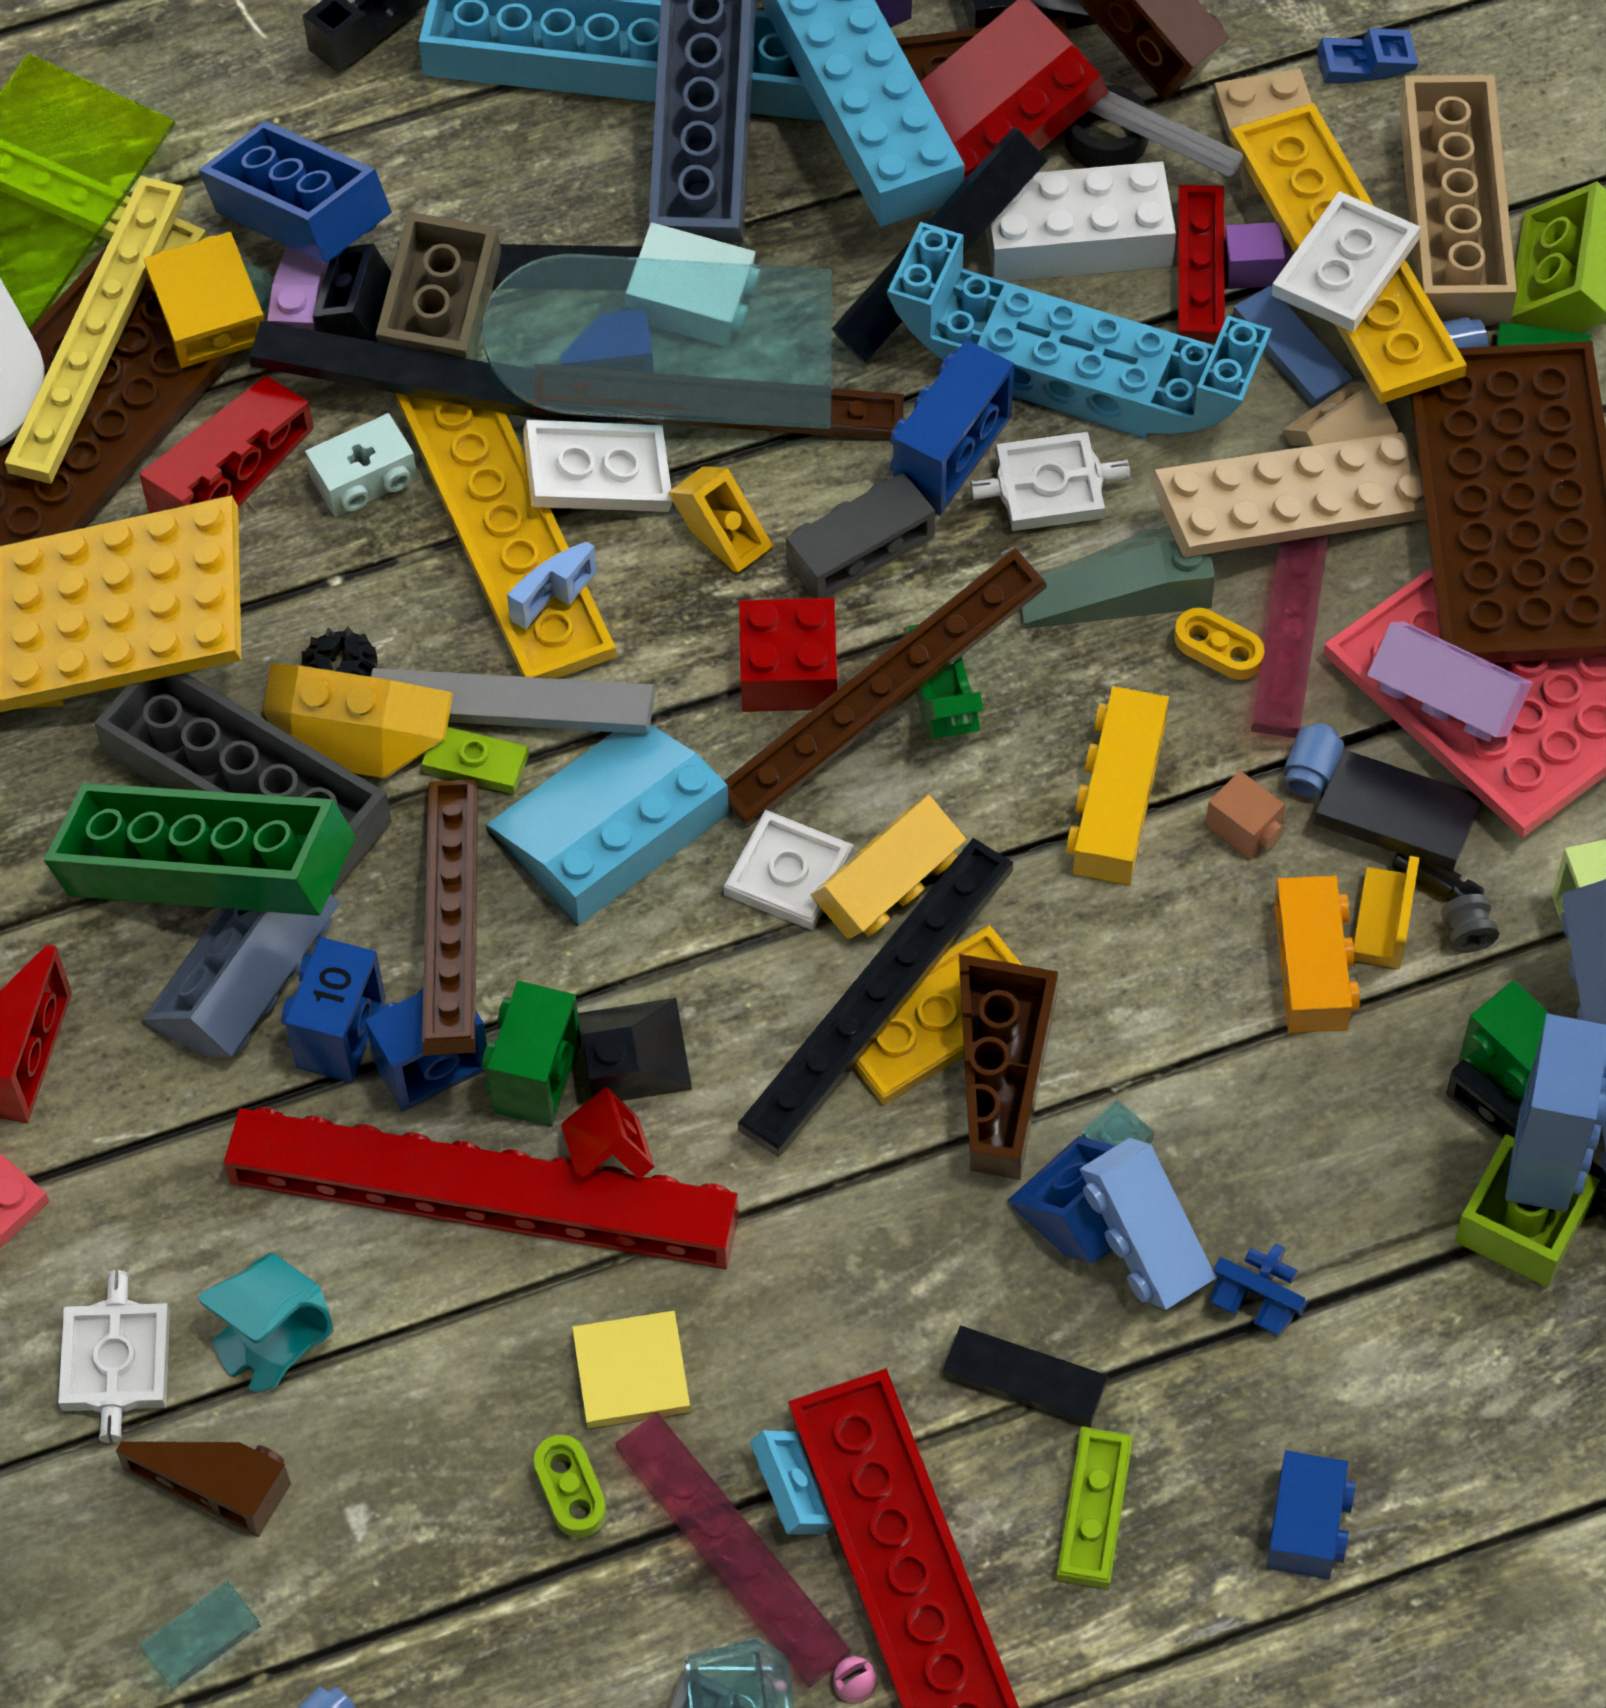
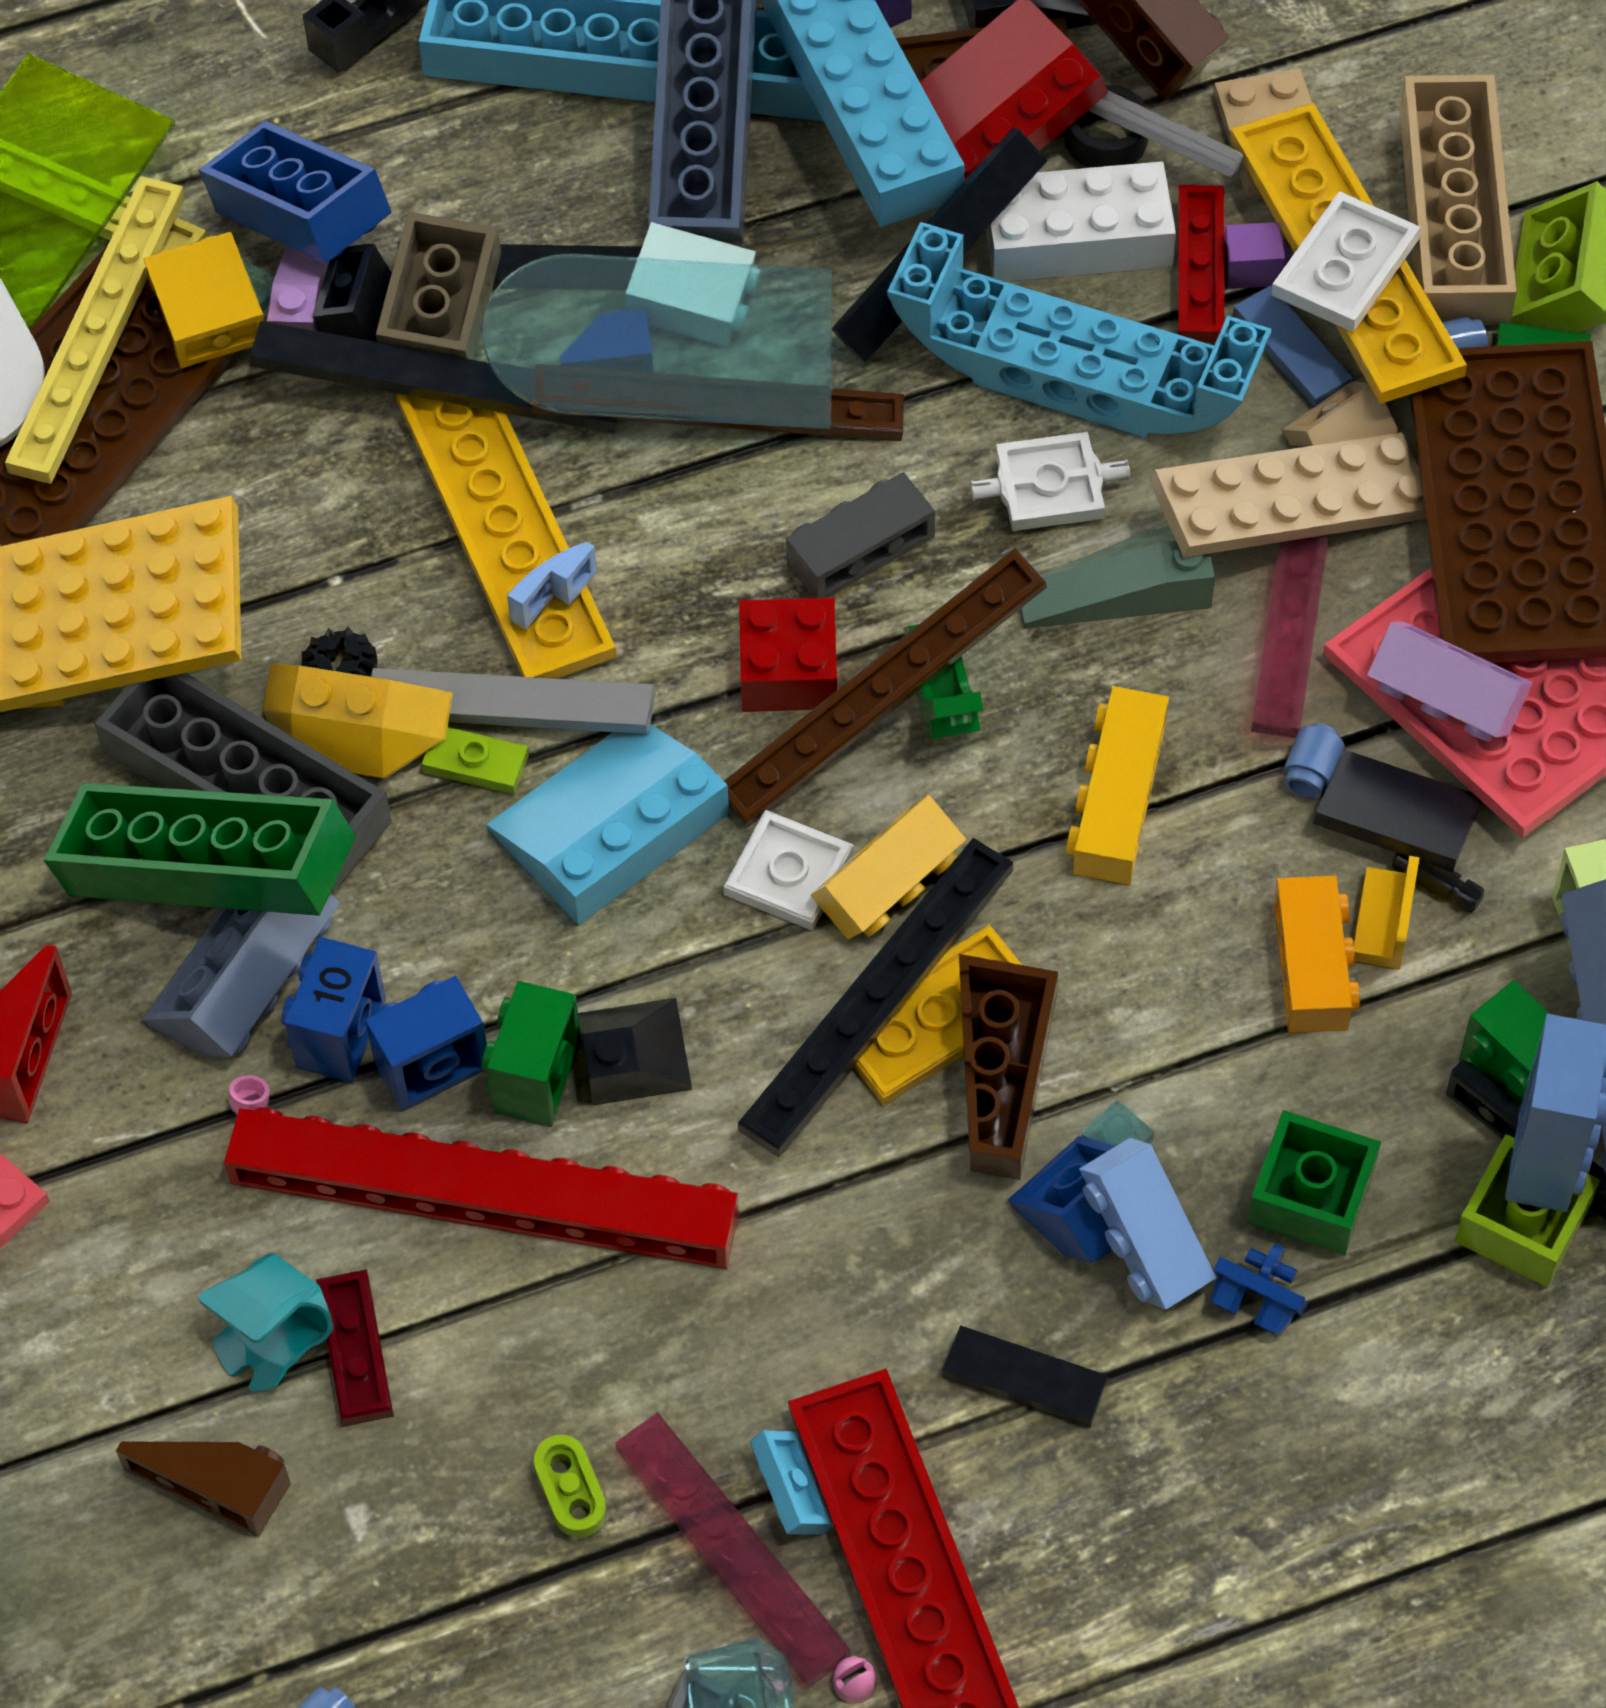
white plate [58,1270,170,1443] -> none
red wedge [139,376,314,514] -> none
clear light blue tile [140,1580,261,1690] -> none
light aqua brick [305,413,418,517] -> none
reddish brown tile [422,779,478,1056] -> none
white plate [523,420,673,512] -> none
red panel [561,1086,655,1180] -> none
light yellow tile [572,1310,691,1429] -> none
yellow slope [668,466,773,573] -> none
blue brick [890,339,1014,515] -> none
lime tile [1056,1427,1133,1590] -> none
yellow plate [1174,608,1265,680] -> none
nougat brick [1205,770,1285,860] -> none
blue brick [1266,1450,1356,1579] -> none
blue slope [1316,28,1418,83] -> none
dark grey wheel [1441,894,1500,953] -> none
none -> bright pink hinge [228,1075,270,1115]
none -> dark red tile [316,1269,394,1427]
none -> green brick [1247,1110,1381,1255]

